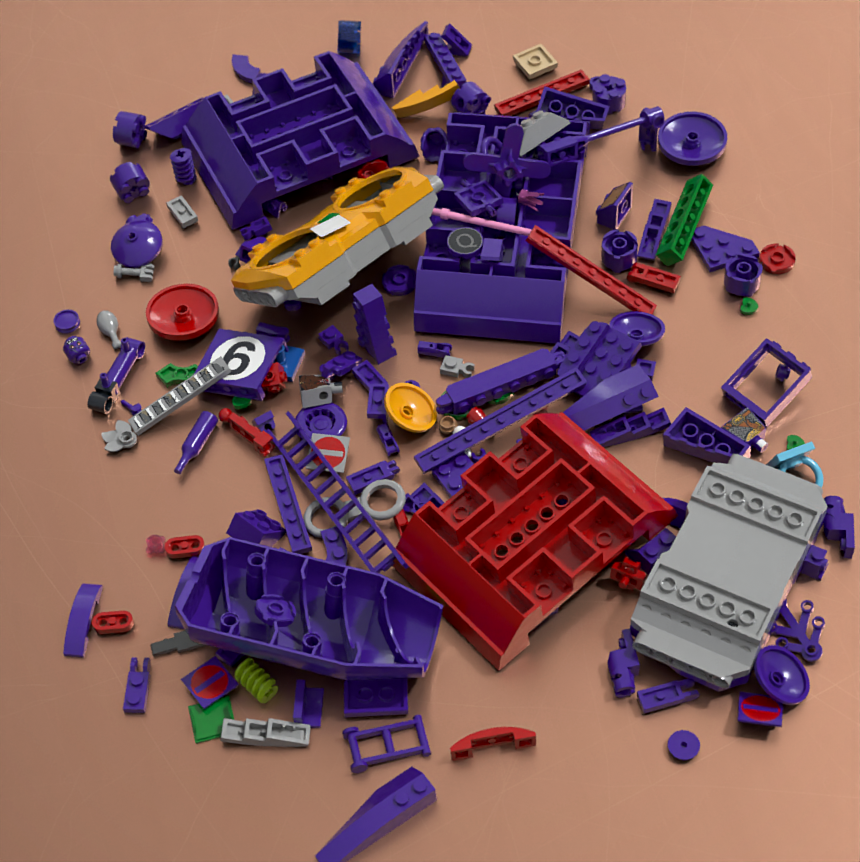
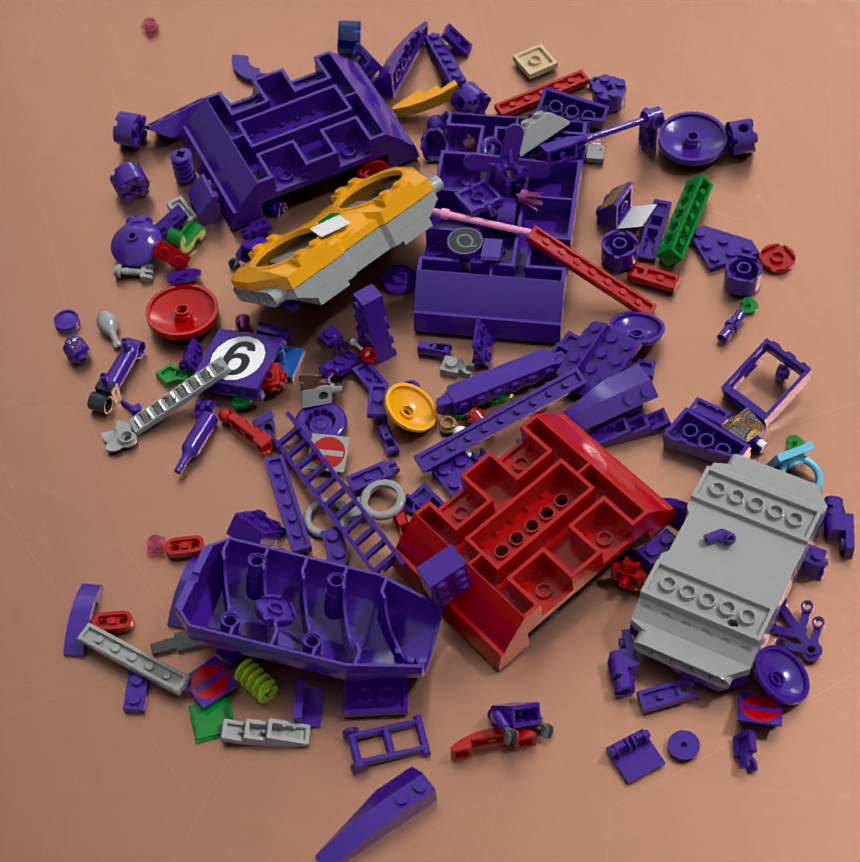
none -> light grey tile [77,623,191,696]
none -> clear pink plate [141,18,160,33]
none -> red hinge [151,240,191,270]
none -> dark purple plate [155,204,189,241]
none -> green animal [166,221,206,254]
none -> dark purple dish [166,268,202,284]
none -> dark purple hinge [178,337,204,372]
none -> dark purple slope [187,174,222,226]
none -> dark purple tile [193,399,217,419]
none -> flat silver piece [235,314,253,333]
none -> red hinge [350,338,377,363]
none -> dark purple hinge [351,44,382,80]
none -> dark purple brick [416,544,472,608]
none -> dark purple piece [426,111,449,131]
none -> clear pink plate [463,134,478,153]
none -> dark purple hinge [472,317,495,369]
none -> dark purple torso [487,702,554,745]
none -> light grey tile [586,133,606,163]
none -> dark purple hinge [605,729,666,784]
none -> white sticker [617,204,657,229]
none -> dark purple plate [689,397,731,428]
none -> dark purple arm [704,529,736,545]
none -> dark purple pin [717,309,746,343]
none -> dark purple brick [725,118,758,156]
none -> dark purple plate [733,729,758,773]

